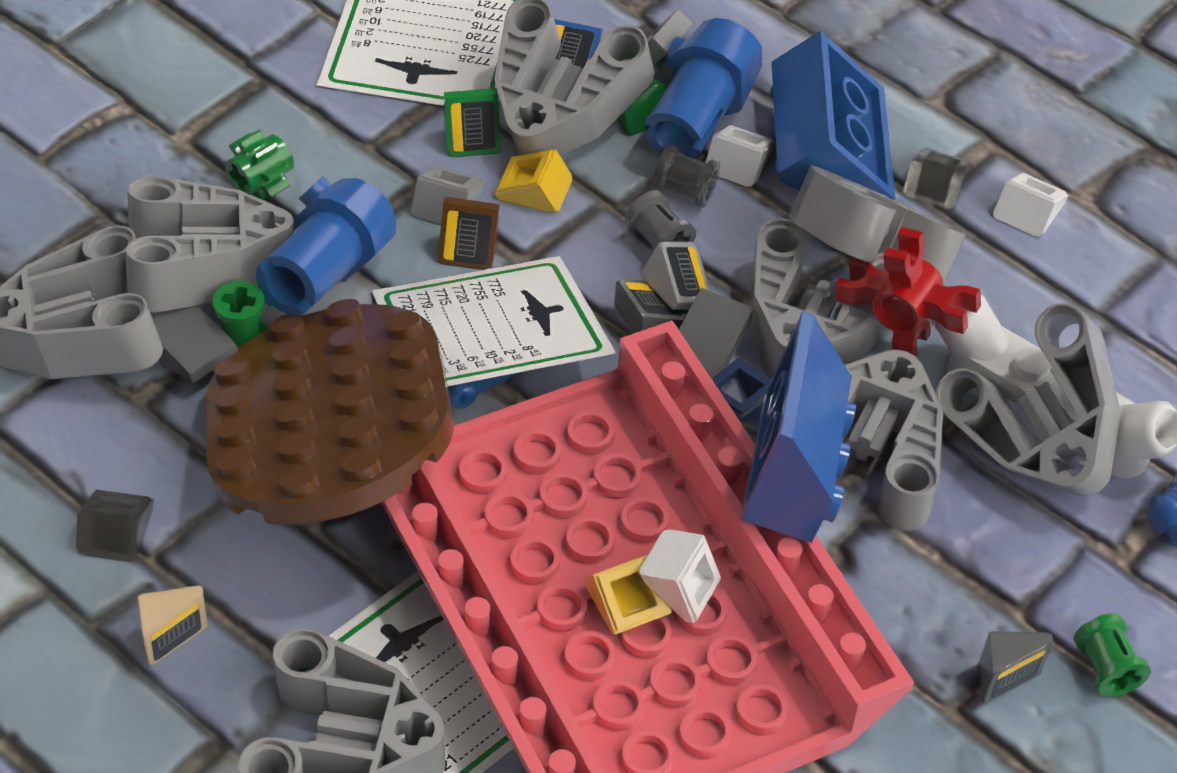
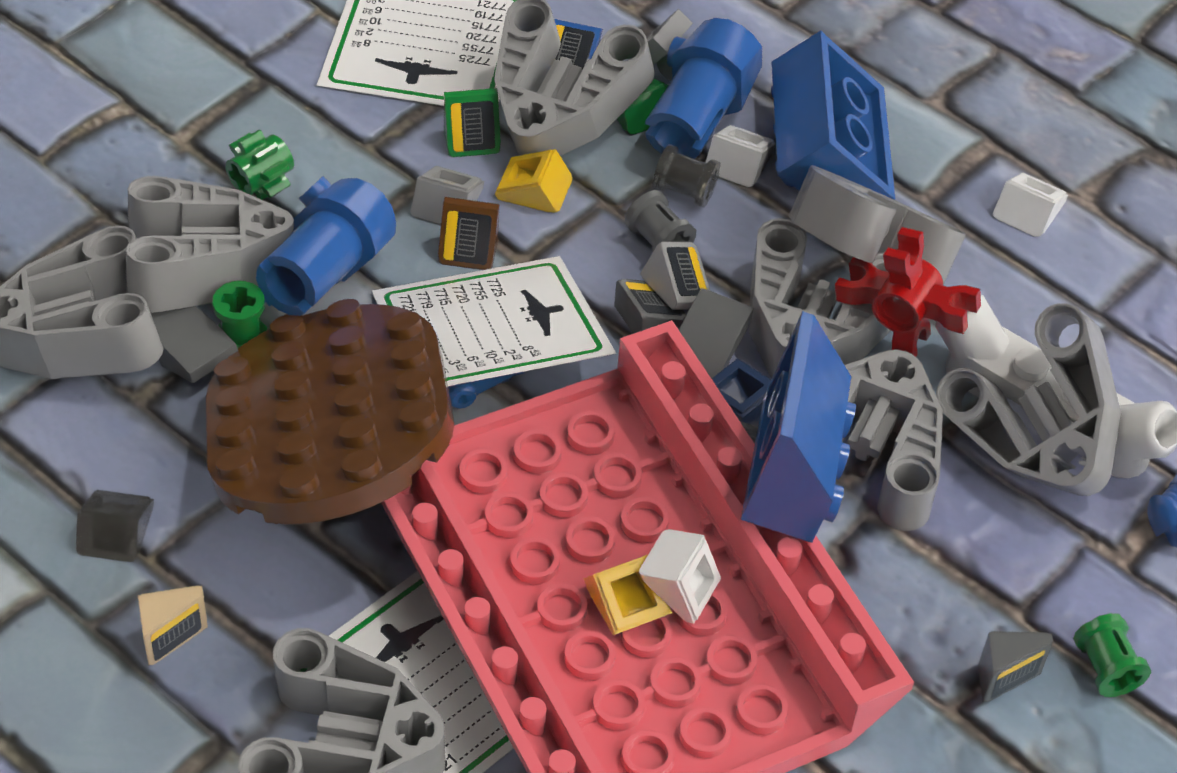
clear smoke slope [903,147,973,210] -> none

